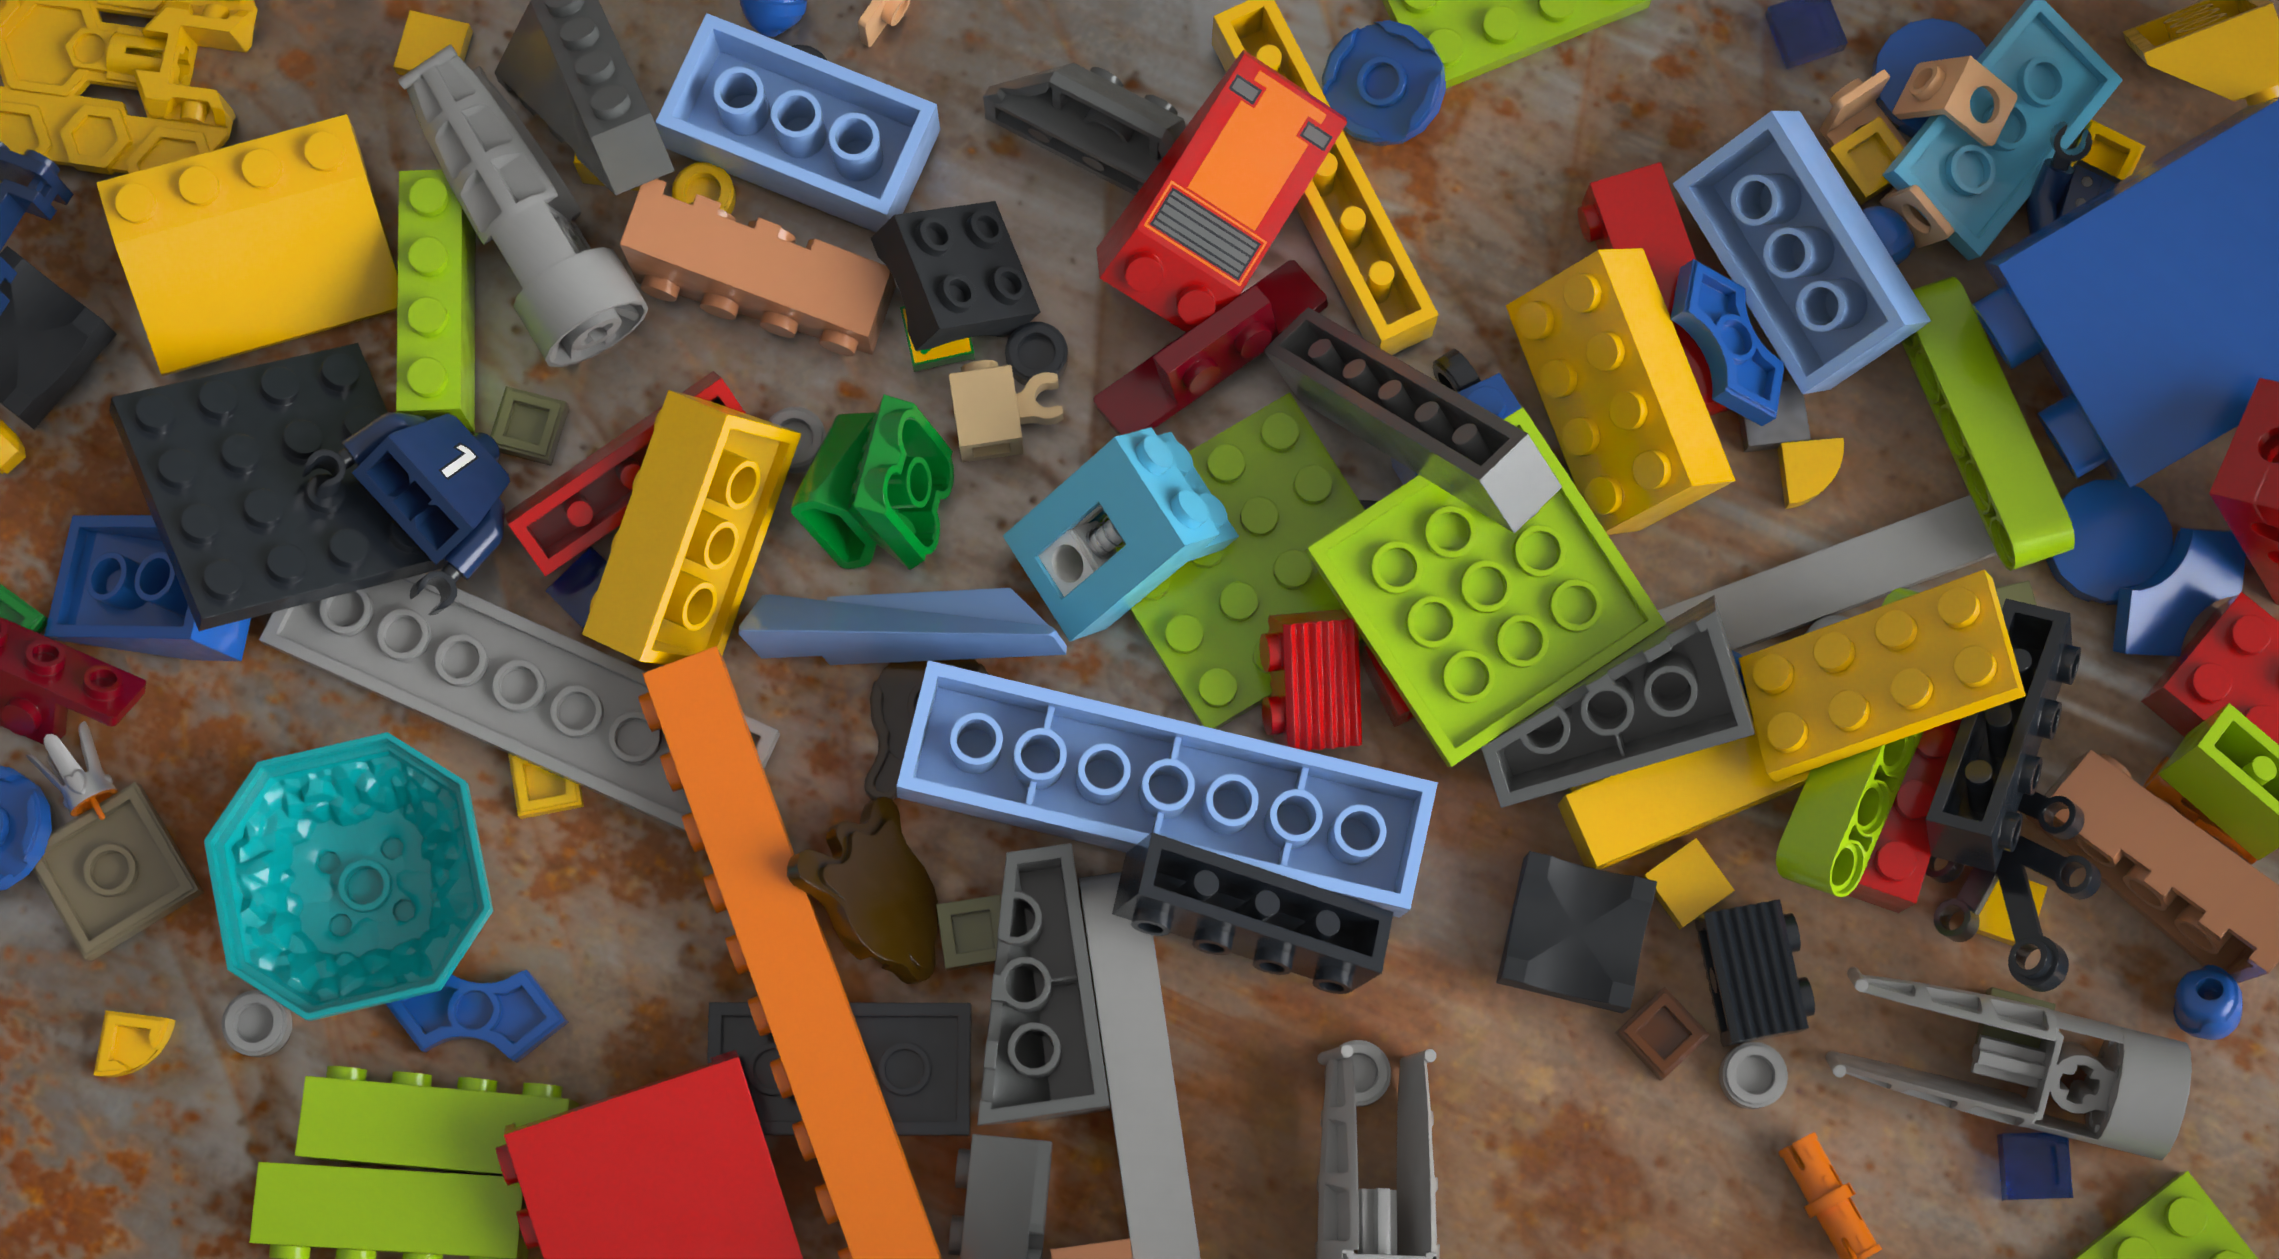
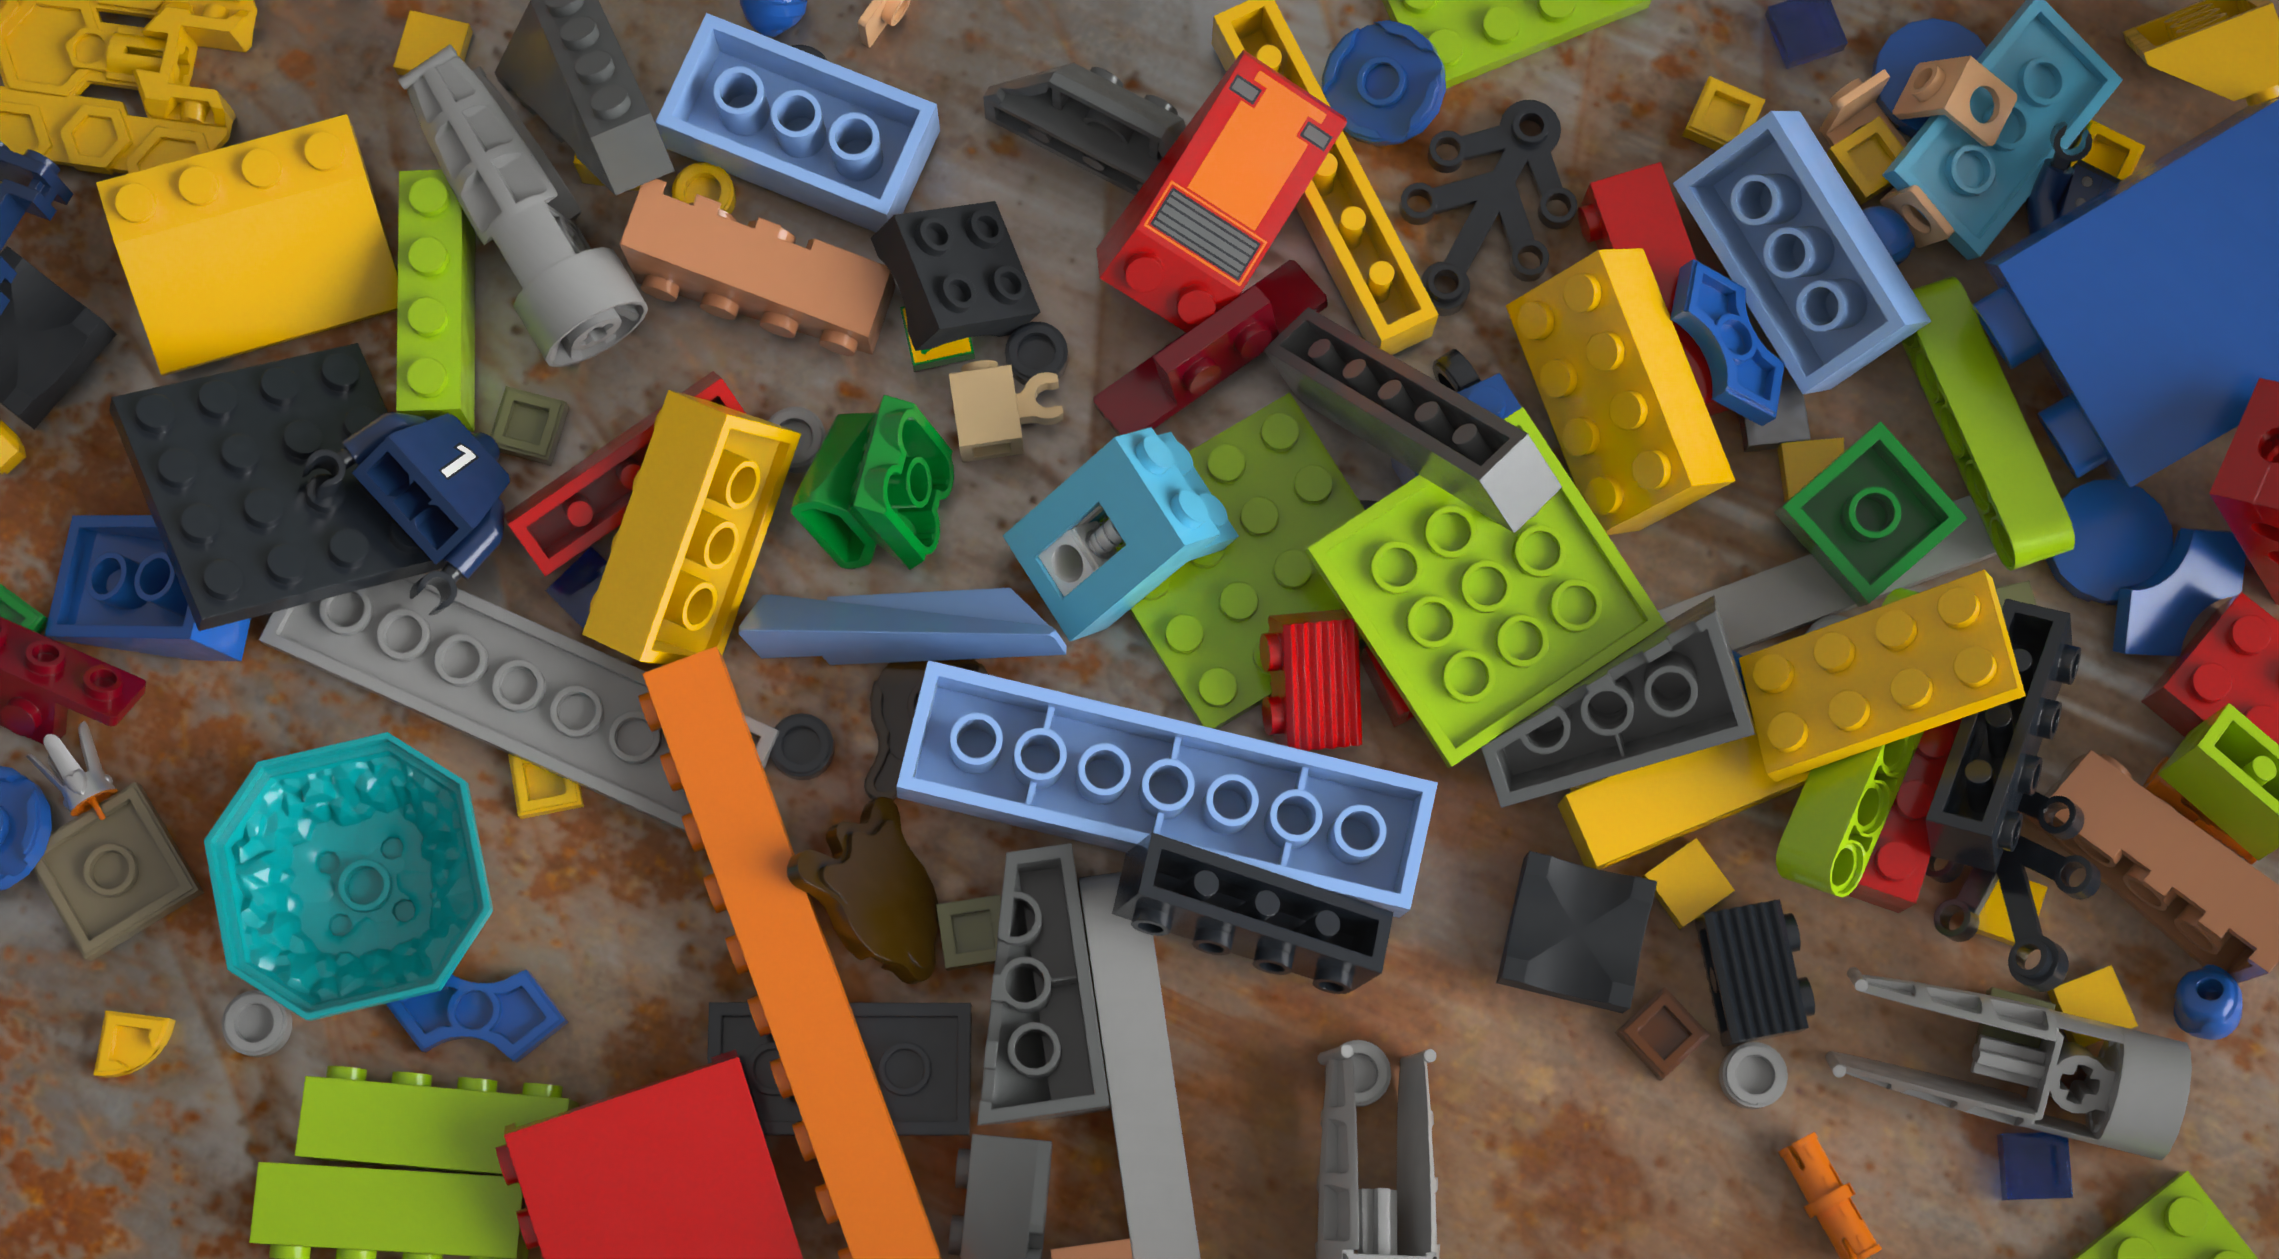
none -> black tile [770,713,835,780]
none -> black plant [1399,100,1577,316]
none -> yellow tile [1682,76,1765,151]
none -> green brick [1774,421,1968,607]
none -> yellow tile [2047,965,2138,1047]

